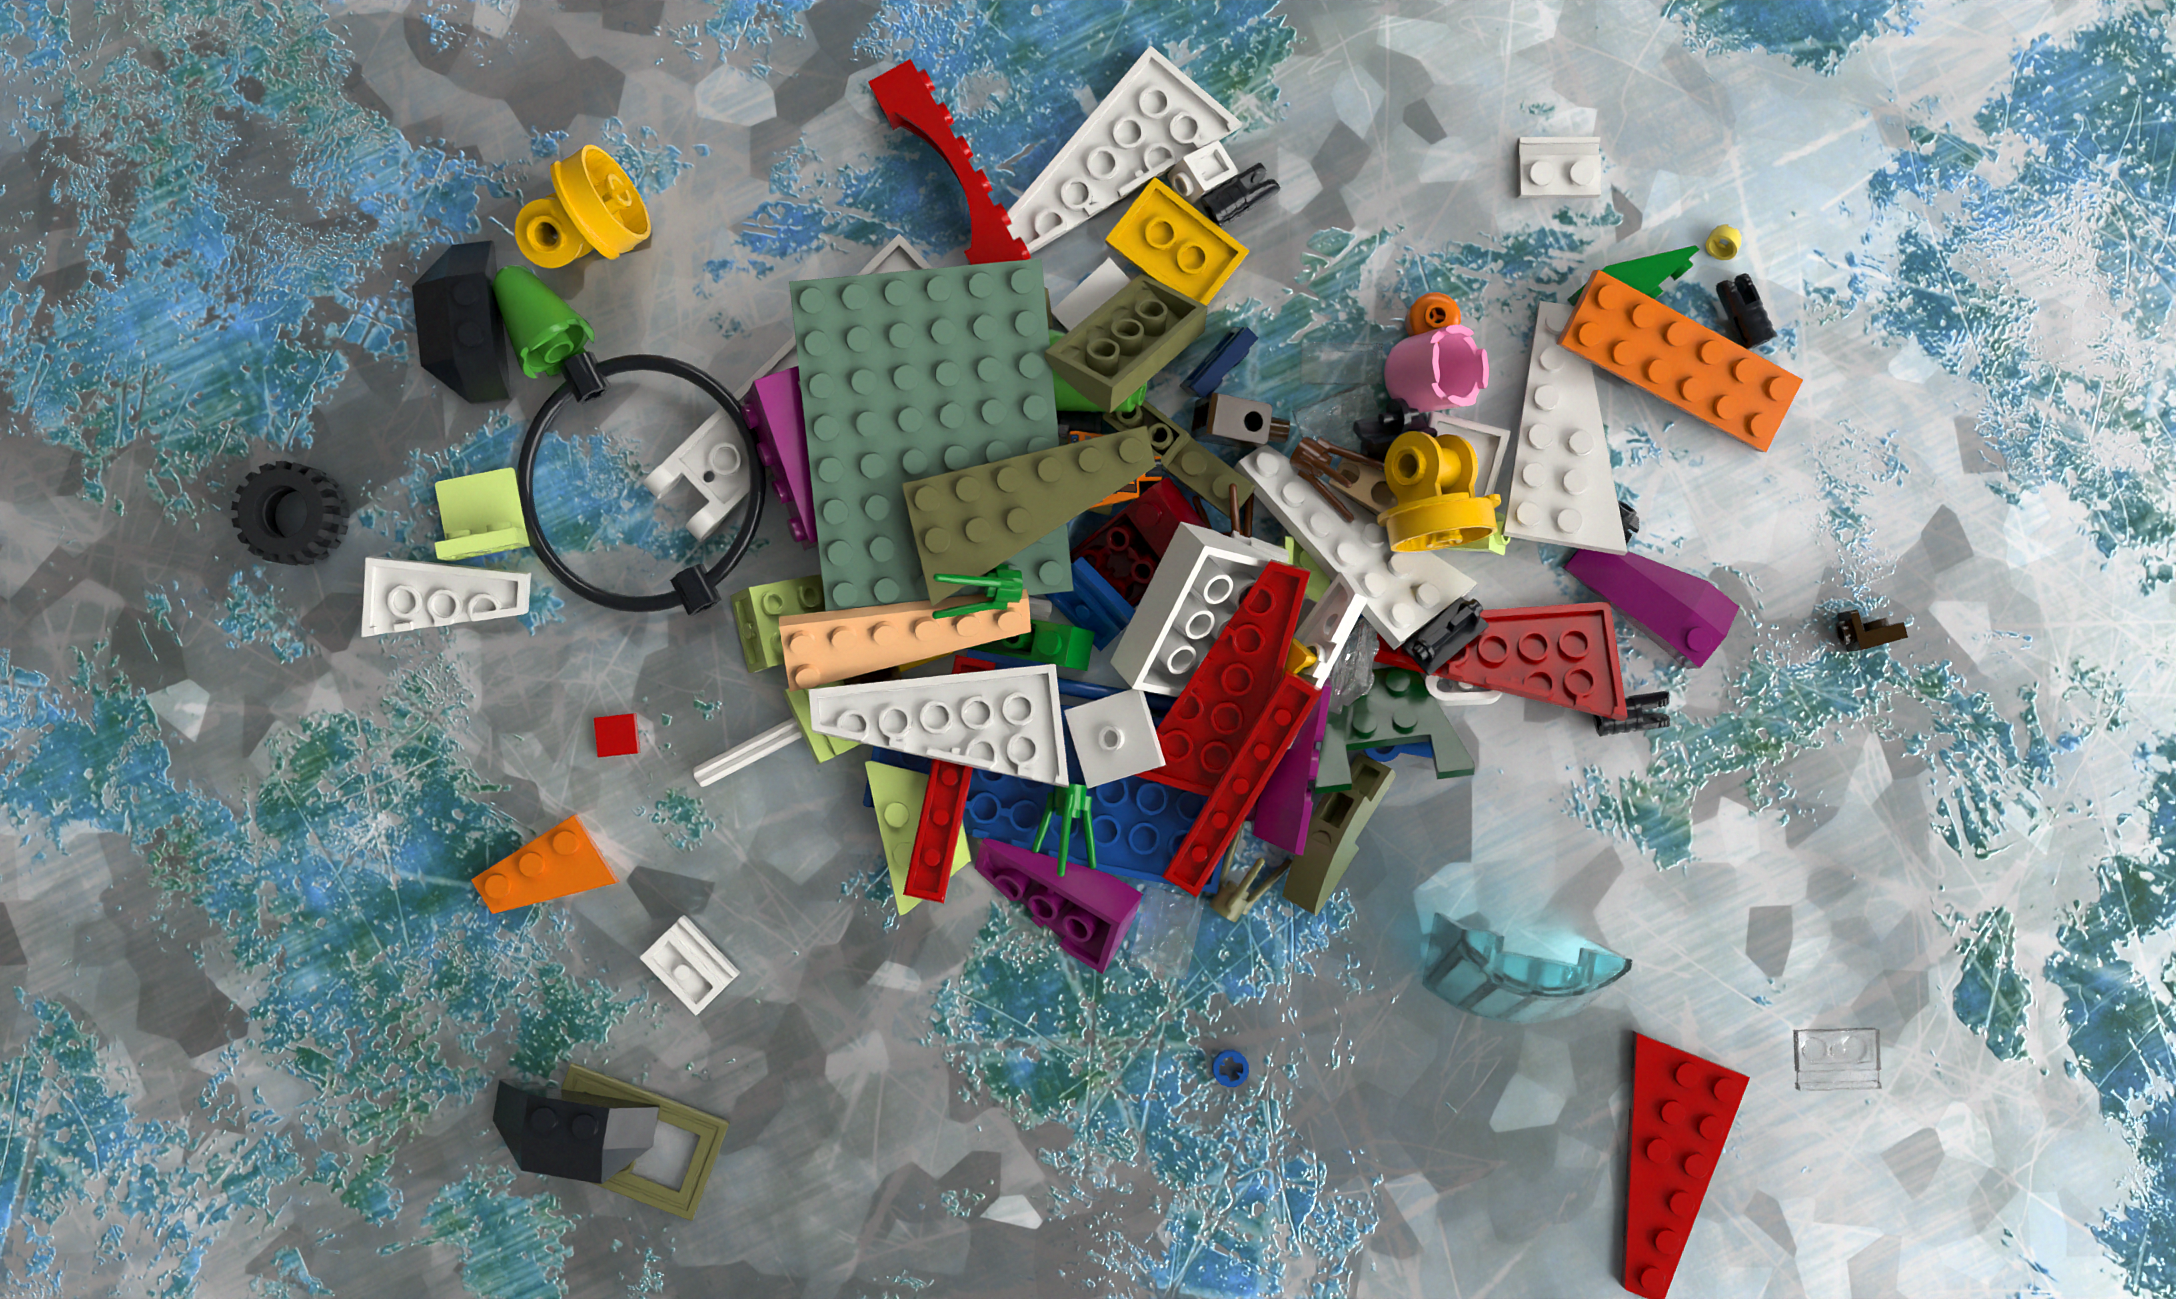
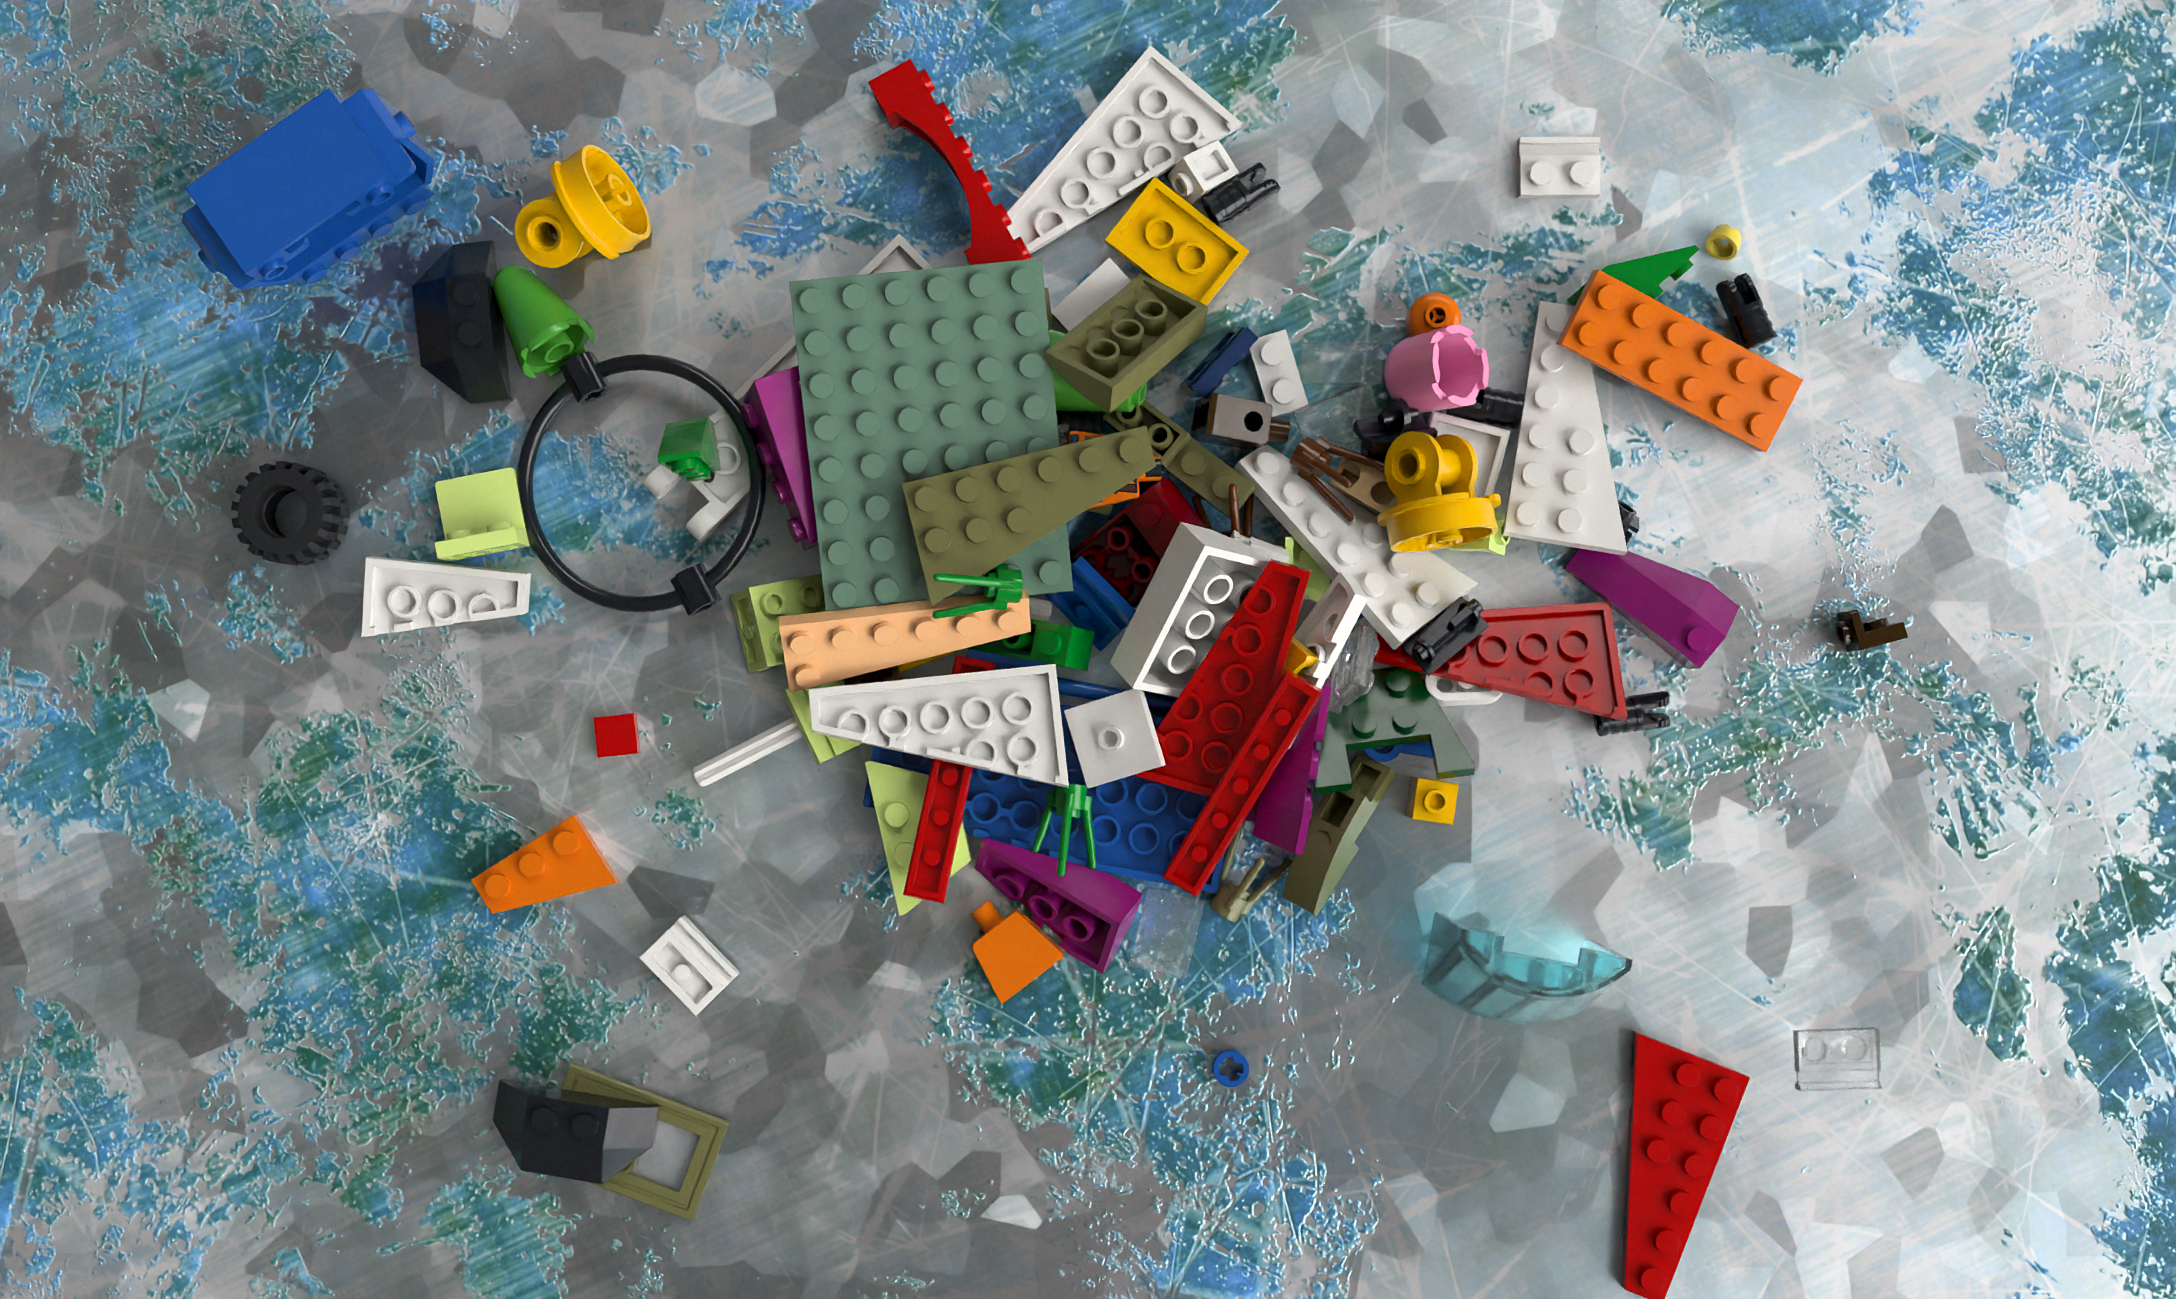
none -> blue piece [182,88,435,290]
none -> green slope [657,417,721,482]
none -> orange torso [970,900,1064,1004]
none -> white plate [1249,329,1309,417]
none -> yellow brick [1405,776,1459,825]
none -> black hinge [1446,387,1525,429]

